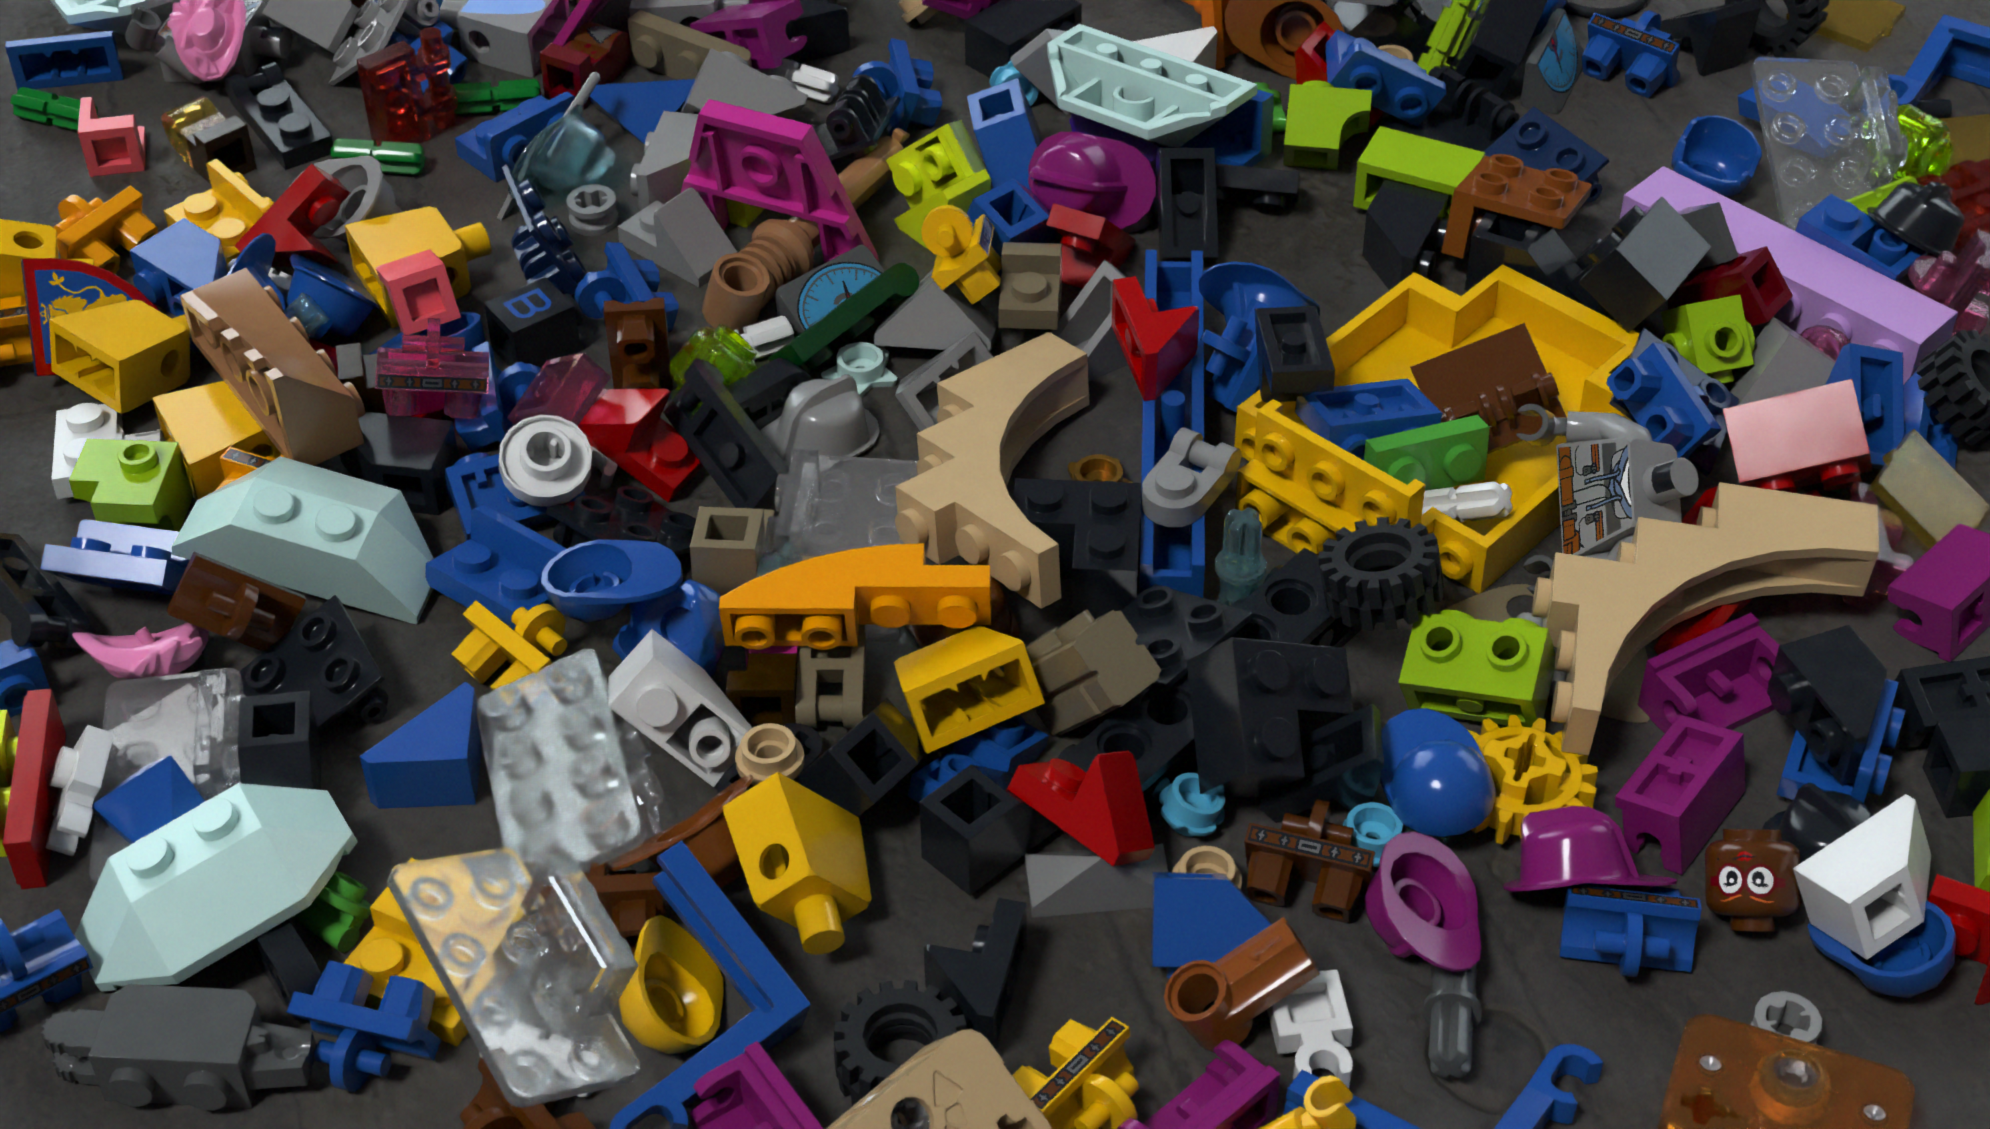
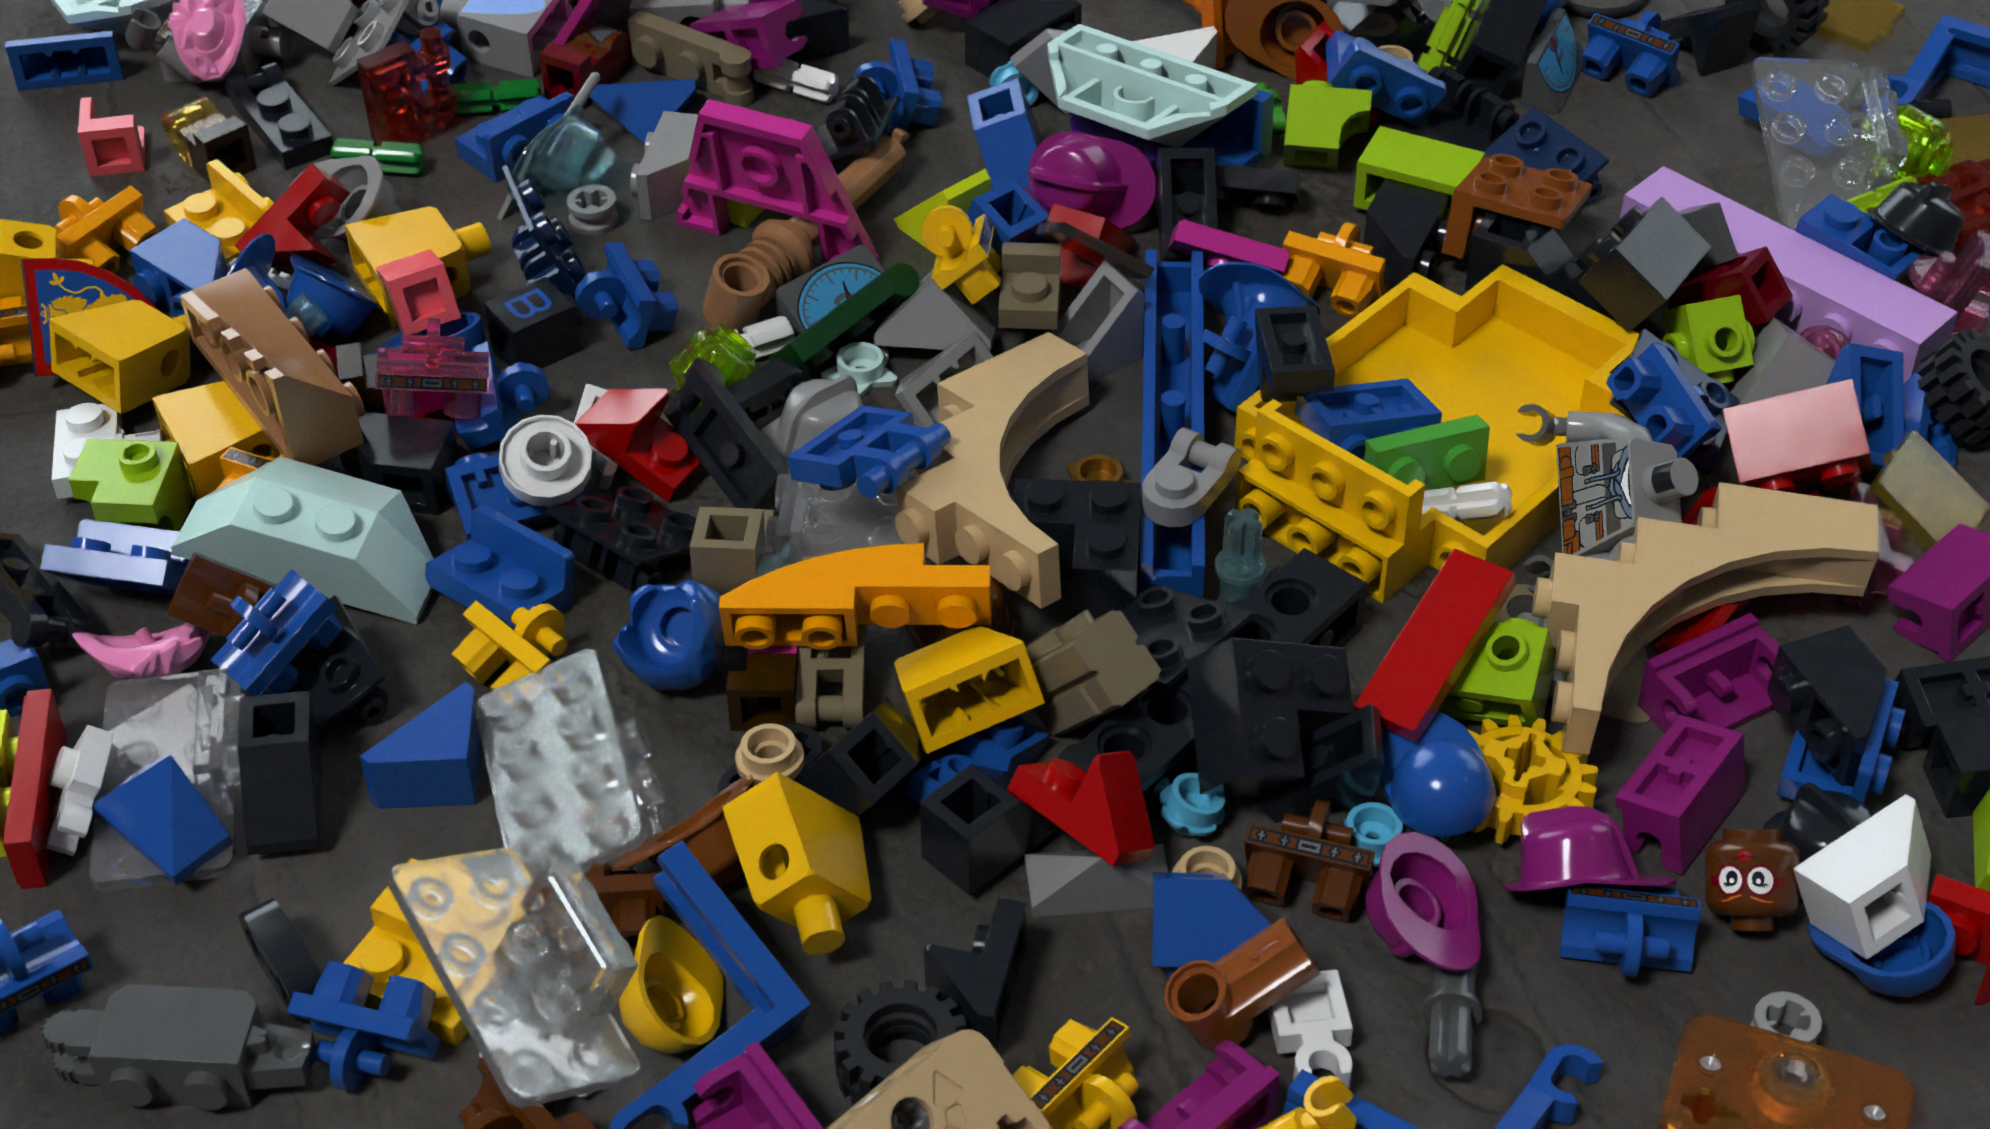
green piece [10,87,100,132] -> none
light aqua wedge [75,783,358,992] -> none
bright green plate [291,870,371,953] -> none
clear pink piece [507,352,611,427] -> none
blue cap [541,539,683,623] -> none
reddish brown hips [604,297,673,391] -> none
white slope [608,629,752,787] -> none
light grey slope [617,187,737,287] -> none
light grey slope [680,48,808,120] -> none
neon yellow slope [886,120,986,208] -> none
red slope [1112,276,1199,401] -> none
black tyre [1318,517,1444,631] -> none
reddish brown hinge [1410,323,1567,454] -> none
blue hair [1671,115,1762,198] -> none
none -> blue hips [211,569,342,696]
none -> blue plate [787,405,951,499]
none -> clear smoke piece [1035,220,1154,281]
none -> dark pink plate [1168,219,1290,275]
none -> light orange hips [1282,222,1388,318]
none -> red tile [1354,548,1516,743]

